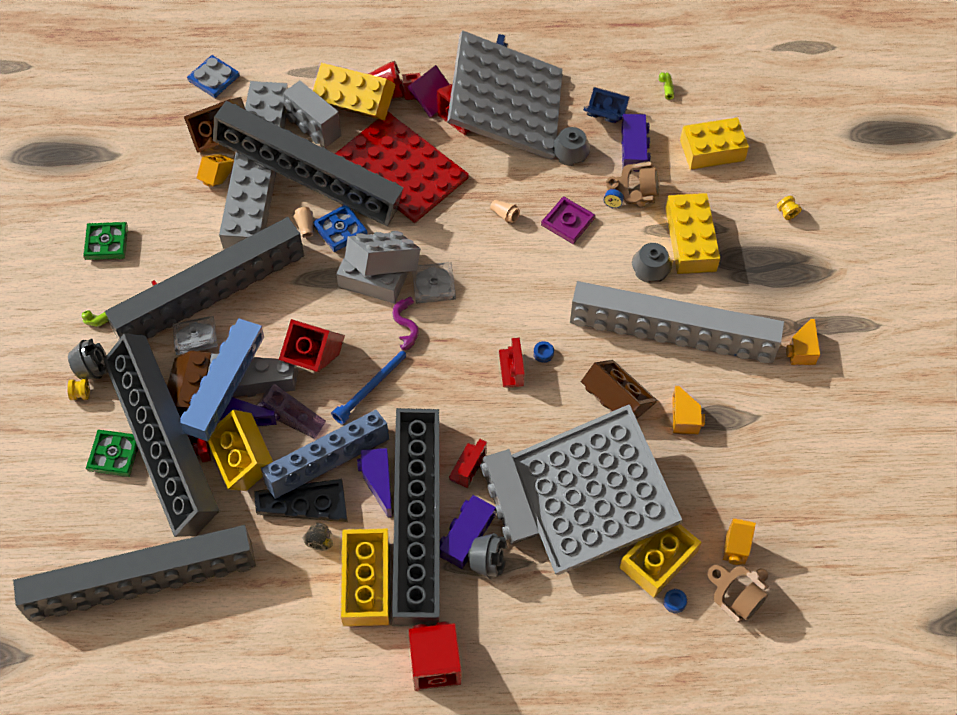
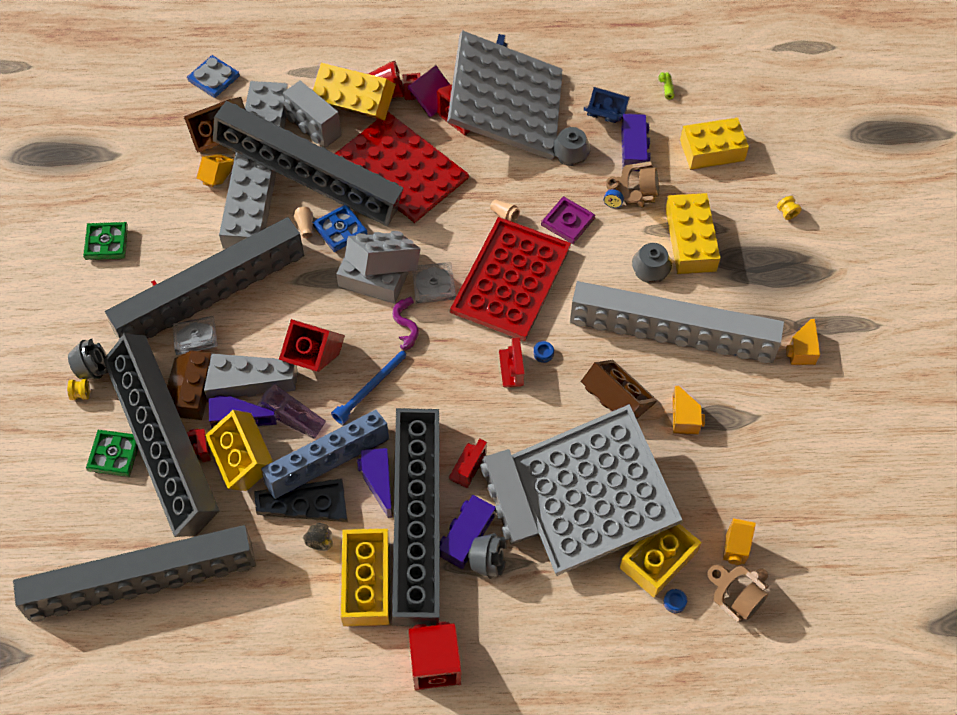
lime arm [81,310,109,327] -> none
medium blue brick [180,318,264,441] -> none
none -> red plate [450,217,571,341]

